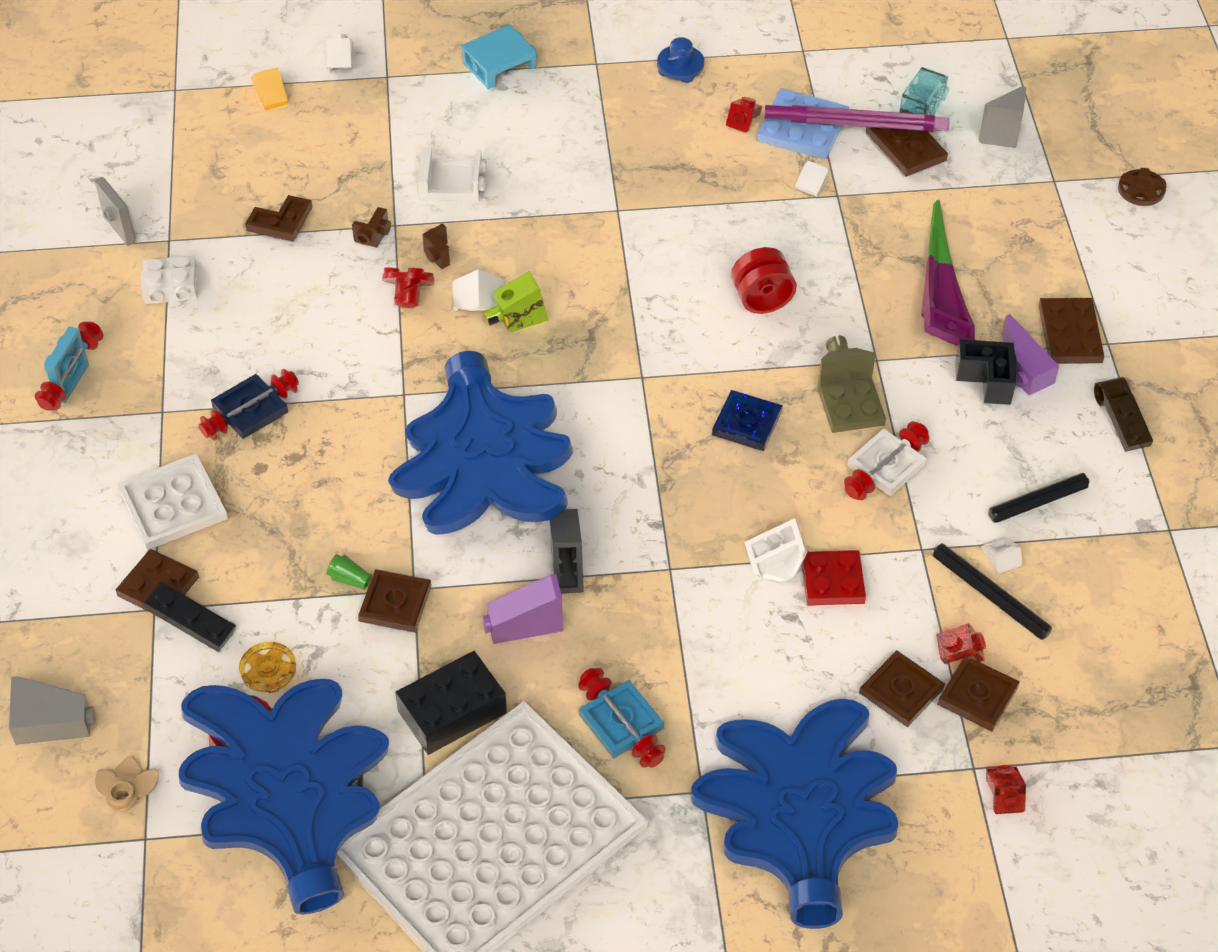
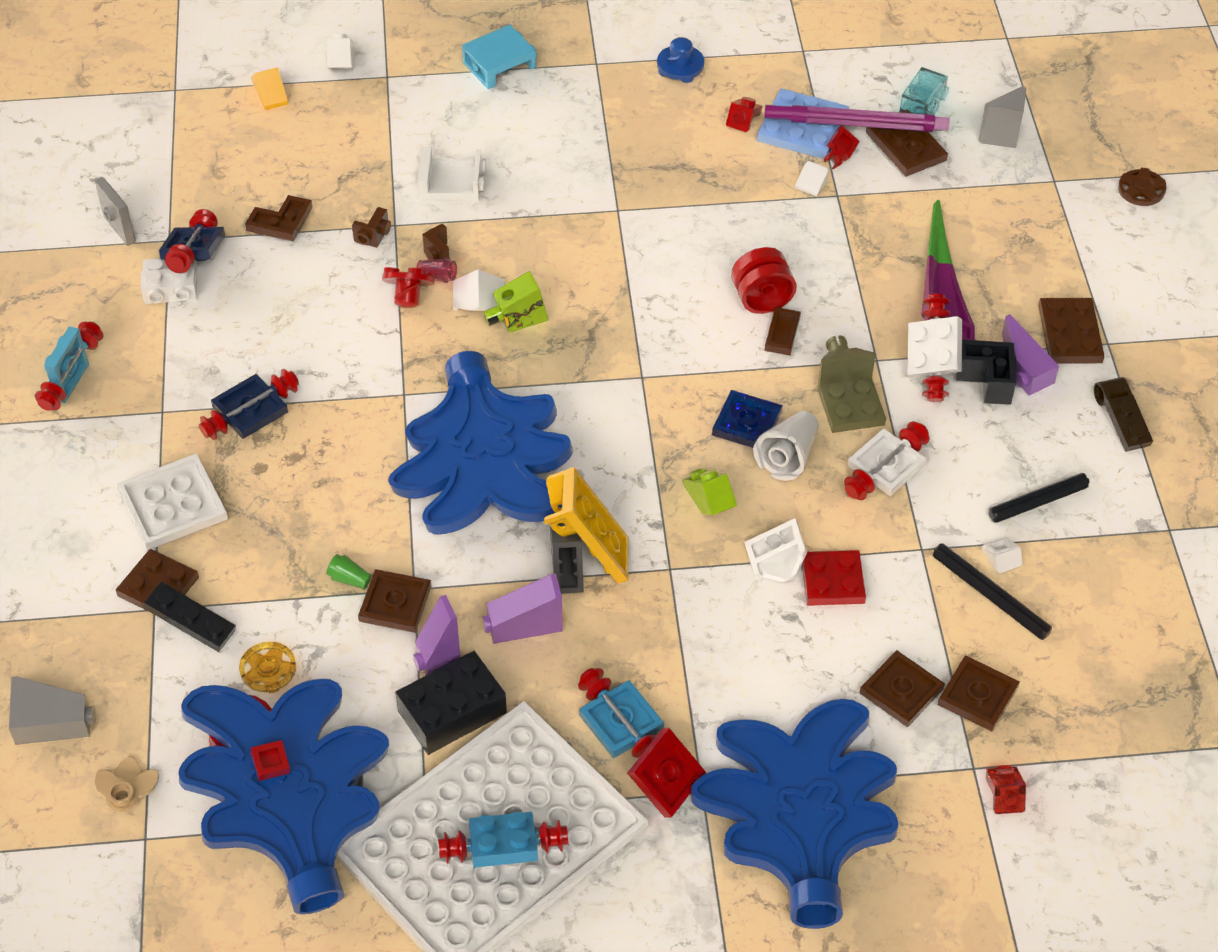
clear red bracket [936,623,986,664] -> none
none -> plate [159,209,225,273]
none -> red plate [251,740,290,781]
none -> medium lavender slope [413,595,461,675]
none -> clear pink cone [417,257,457,283]
none -> dark azure plate [438,812,569,868]
none -> yellow plate [544,467,629,584]
none -> red plate [627,728,706,818]
none -> lime slope [682,468,737,516]
none -> white cone [753,411,819,481]
none -> reddish brown tile [764,307,801,356]
none -> red plate [824,126,860,169]
none -> white plate [908,294,962,402]

